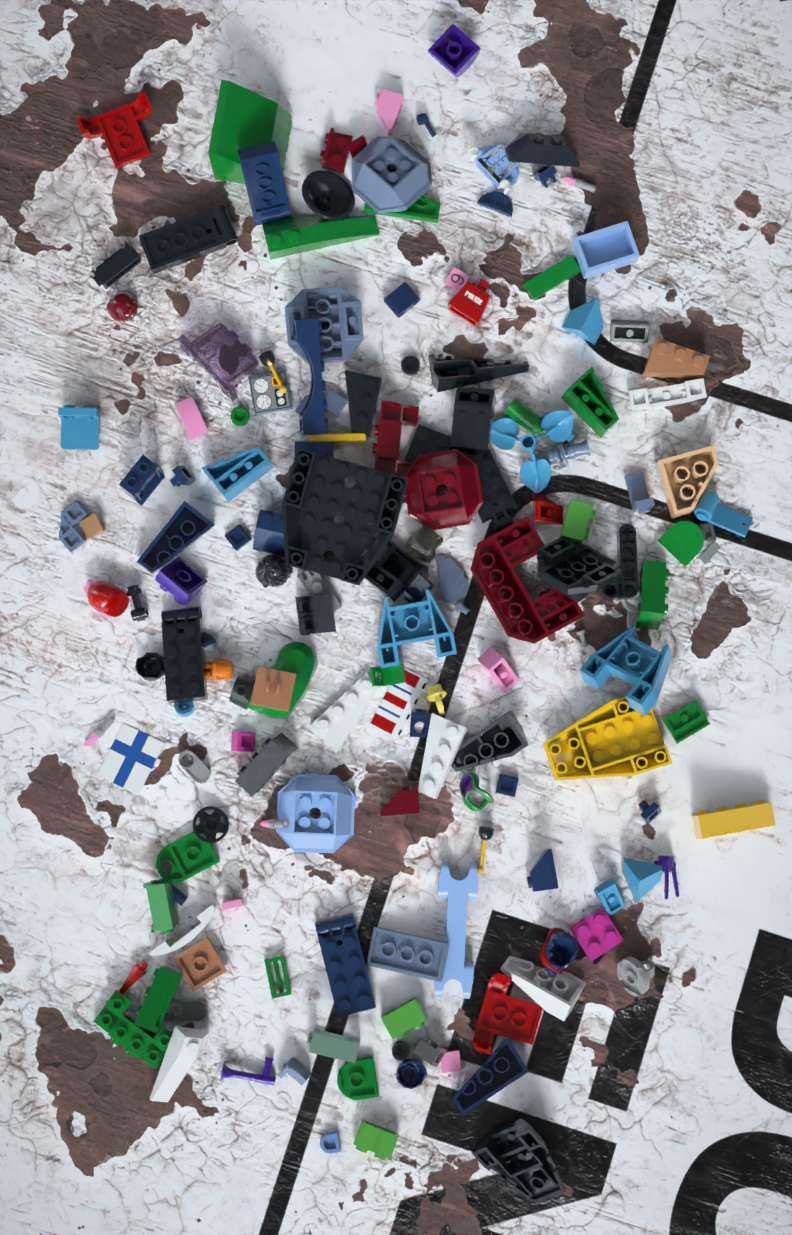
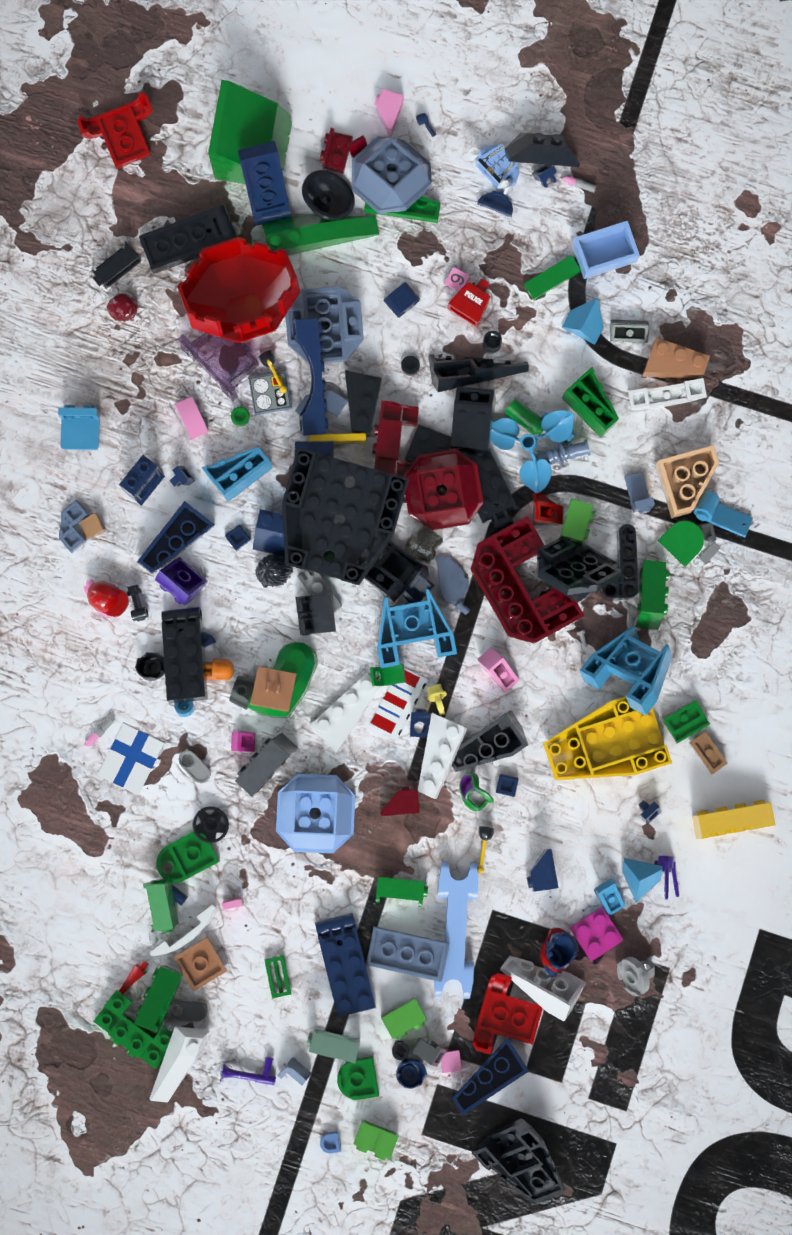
light grey piece [260,819,289,829] -> none
dark purple brick [428,24,480,78] -> none
none -> red windscreen [177,237,300,343]
none -> green brick [376,877,428,907]
none -> black wheel [482,331,502,354]
none -> medium nougat plate [689,732,728,775]

